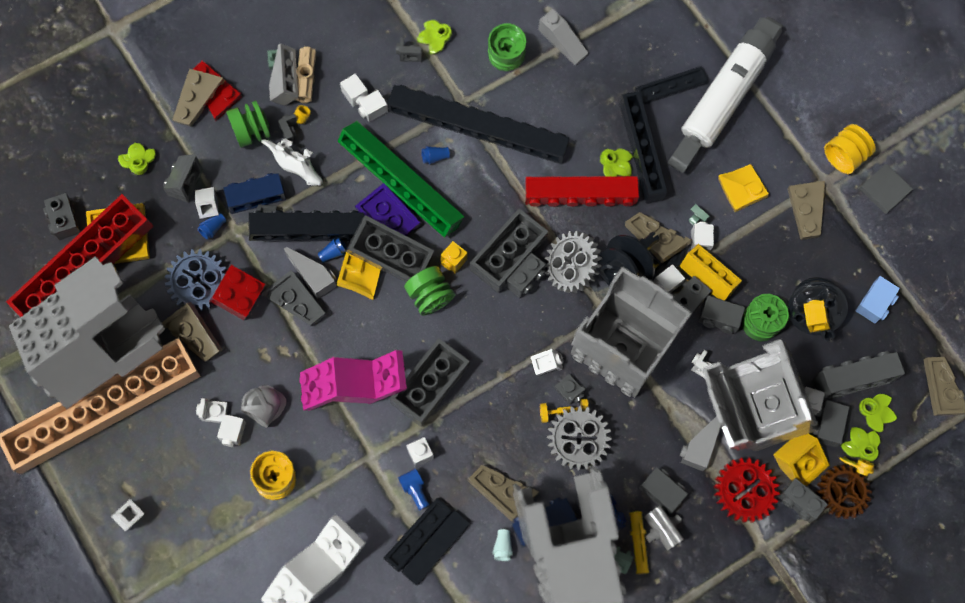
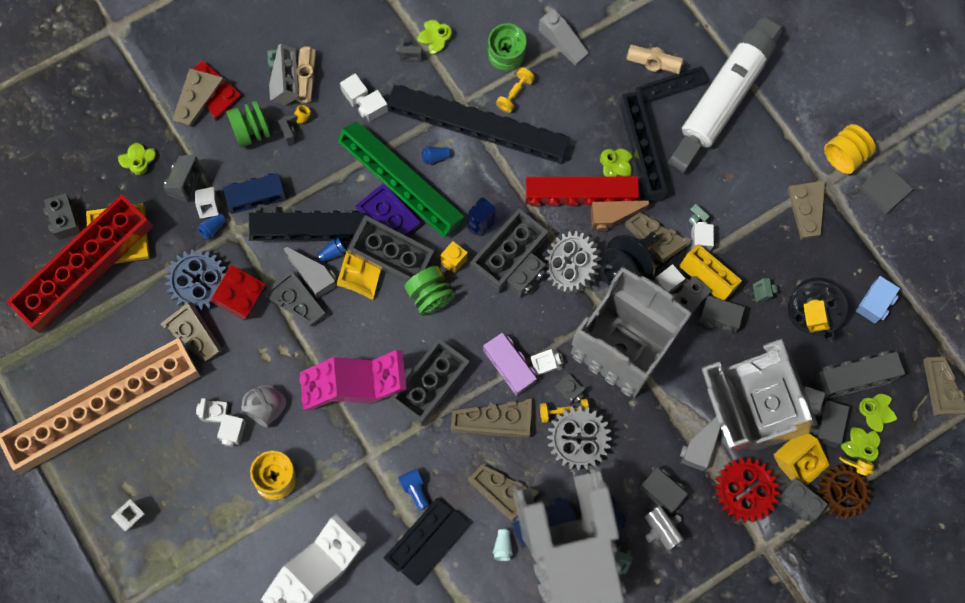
light grey piece [9,257,165,409] -> none
white animal [262,138,323,186] -> none
white brick [407,437,433,467] -> none
yellow pin [629,511,649,574] -> none
white bracket [691,350,712,378] -> none
yellow plate [718,164,769,212] -> none
bright green wheel [741,294,789,341] -> none
none -> dark tan wing [451,399,532,438]
none -> clear blue brick [467,197,496,236]
none -> lavender brick [483,333,537,396]
none -> yellow wheel [496,68,535,113]
none -> medium nougat slope [590,201,649,232]
none -> tan piece [627,45,684,74]
none -> sand green tile [753,278,778,302]

